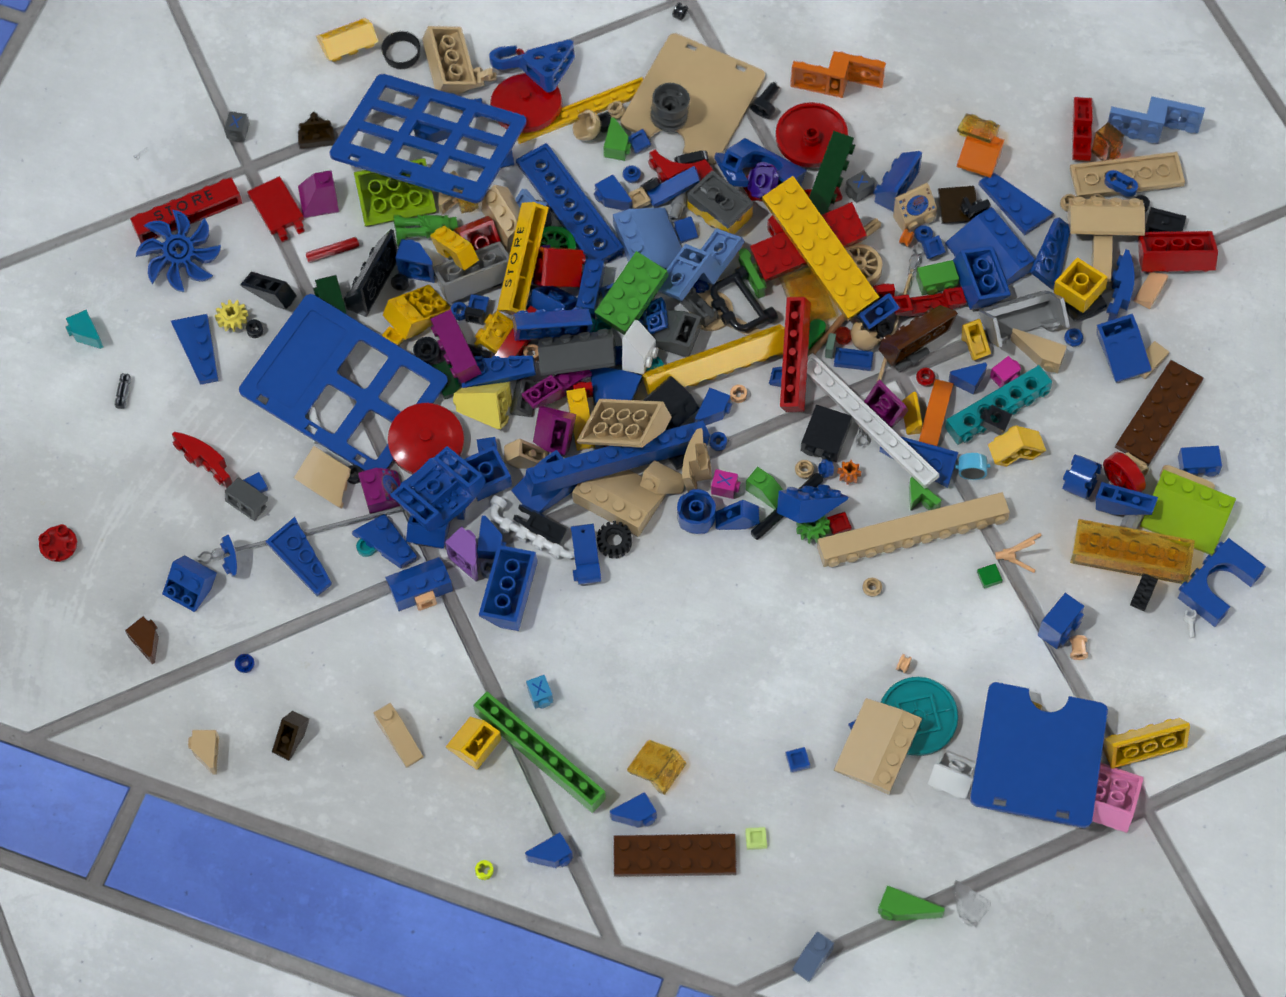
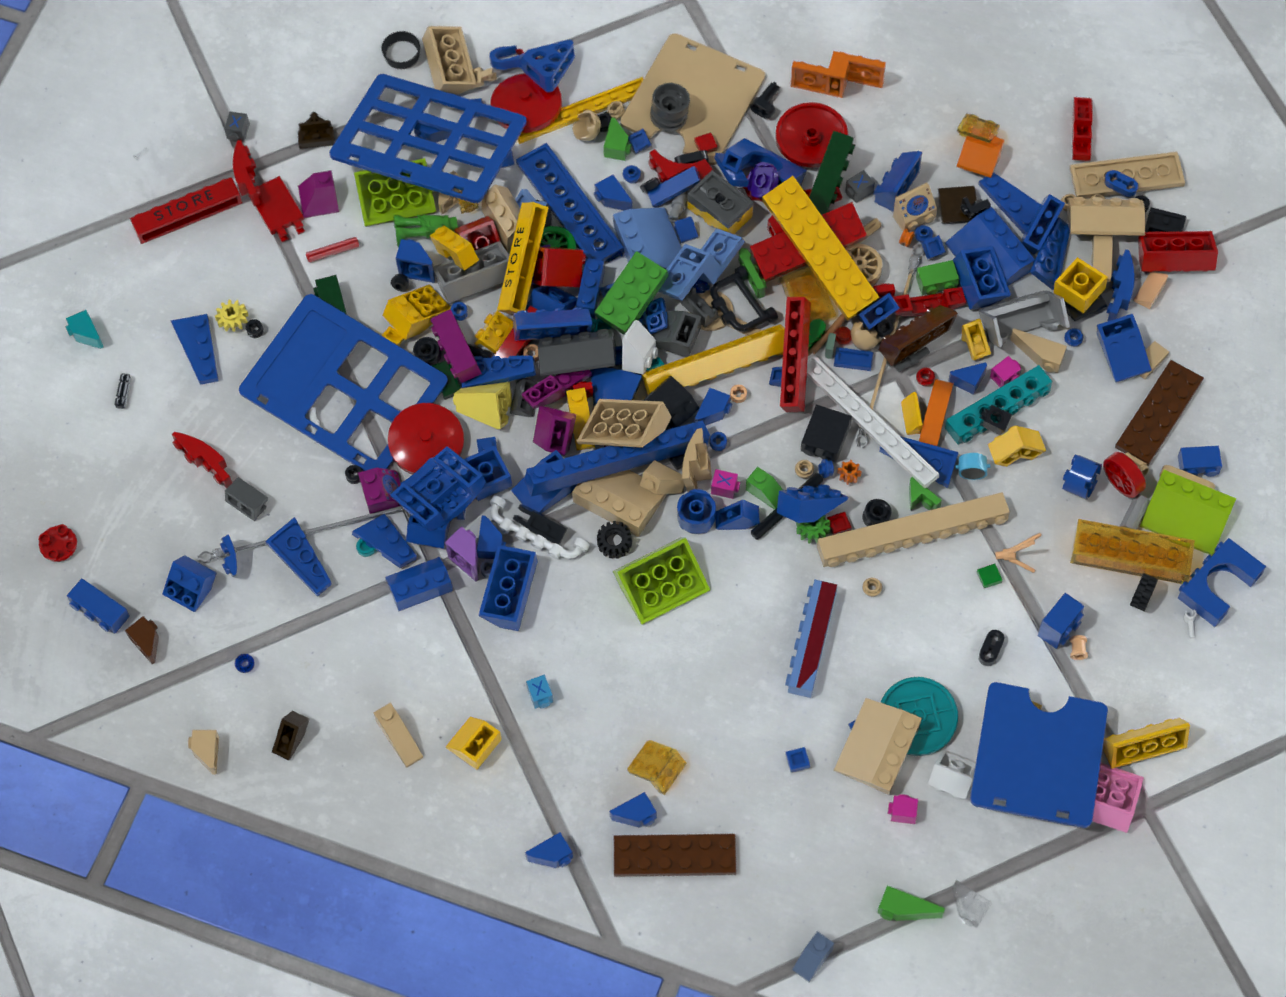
blue piece [136,210,221,292] -> none
black slope [240,271,297,310] -> none
blue tile [243,472,268,493] -> none
tan slope [294,446,351,509] -> none
yellow slope [316,18,379,62] -> none
black slope [344,229,398,317] -> none
light nougat tile [415,591,437,611] -> none
black tile [465,307,485,325] -> none
blue plate [468,294,489,316] -> none
bright green brick [473,691,606,813] -> none
neon yellow bush [475,860,493,880] -> none
tan slope [504,438,548,469] -> none
blue door [571,523,601,585] -> none
tan plate [628,187,651,209] -> none
black bush [672,2,688,21] -> none
yellowish green tile [745,827,767,850] -> none
magenta slope [864,379,909,428] -> none
light nougat bush [896,654,912,673] -> none
clear orange brick [1091,122,1124,161] -> none
blue slope [1096,482,1158,515] -> none
medium blue bracket [1105,96,1205,143] -> none
none -> blue brick [67,578,130,634]
none -> red slope [233,140,261,206]
none -> lime slope [613,537,710,624]
none -> red tile [694,132,718,153]
none -> brick [785,579,837,698]
none -> black wheel [862,499,892,526]
none -> dark pink brick [888,794,918,824]
none -> black beam [979,630,1004,666]
none -> blue brick [1020,194,1065,254]

